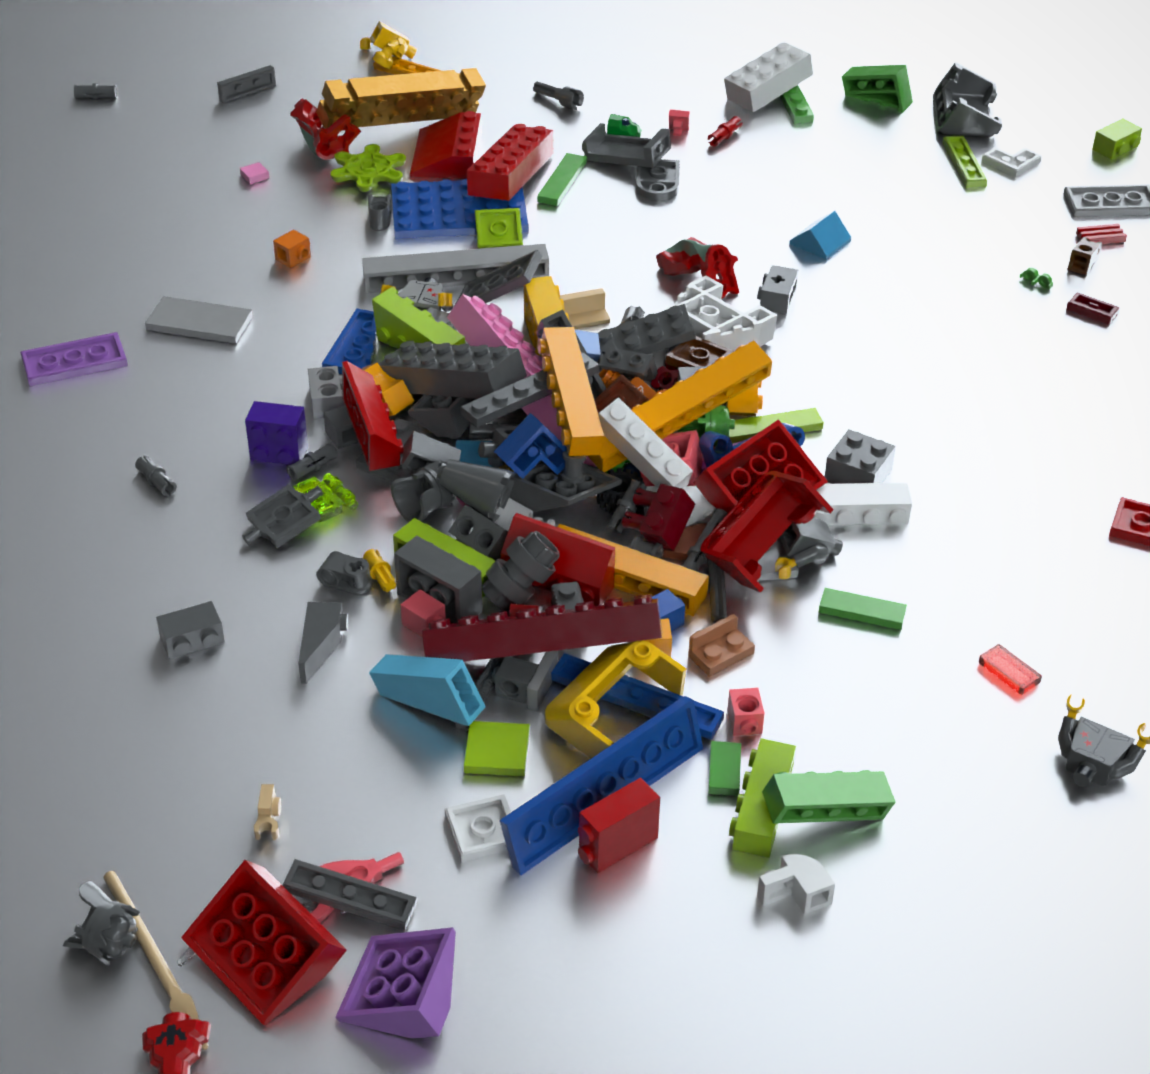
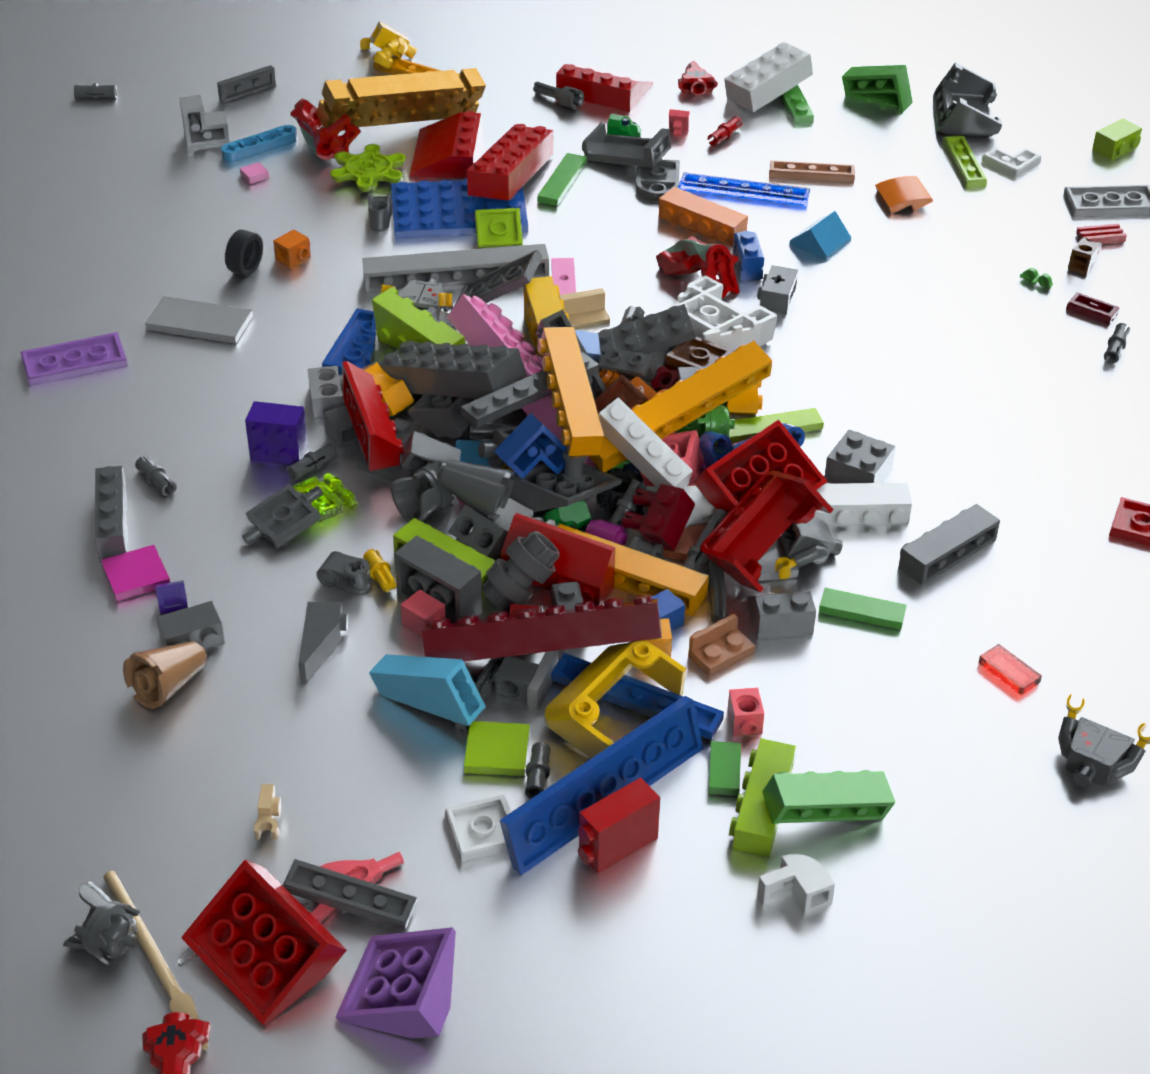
none -> dark grey brick [95,466,128,563]
none -> dark pink tile [101,545,170,601]
none -> medium nougat cone [123,641,207,709]
none -> dark purple tile [155,580,188,615]
none -> light grey brick [179,95,230,147]
none -> dark azure beam [221,125,298,162]
none -> black tyre [225,229,263,276]
none -> dark grey pin [525,742,551,799]
none -> green rock [543,500,592,529]
none -> bright pink tile [551,258,576,295]
none -> red slope [556,64,654,112]
none -> magenta brick [585,519,628,546]
none -> orange brick [658,187,749,246]
none -> red rock [678,60,718,96]
none -> clear blue tile [679,172,811,206]
none -> blue brick [733,231,765,281]
none -> dark grey slope [747,591,817,640]
none -> nougat tile [769,160,855,183]
none -> orange slope [874,175,934,214]
none -> brick [898,503,1001,585]
none -> dark grey pin [1103,323,1131,363]

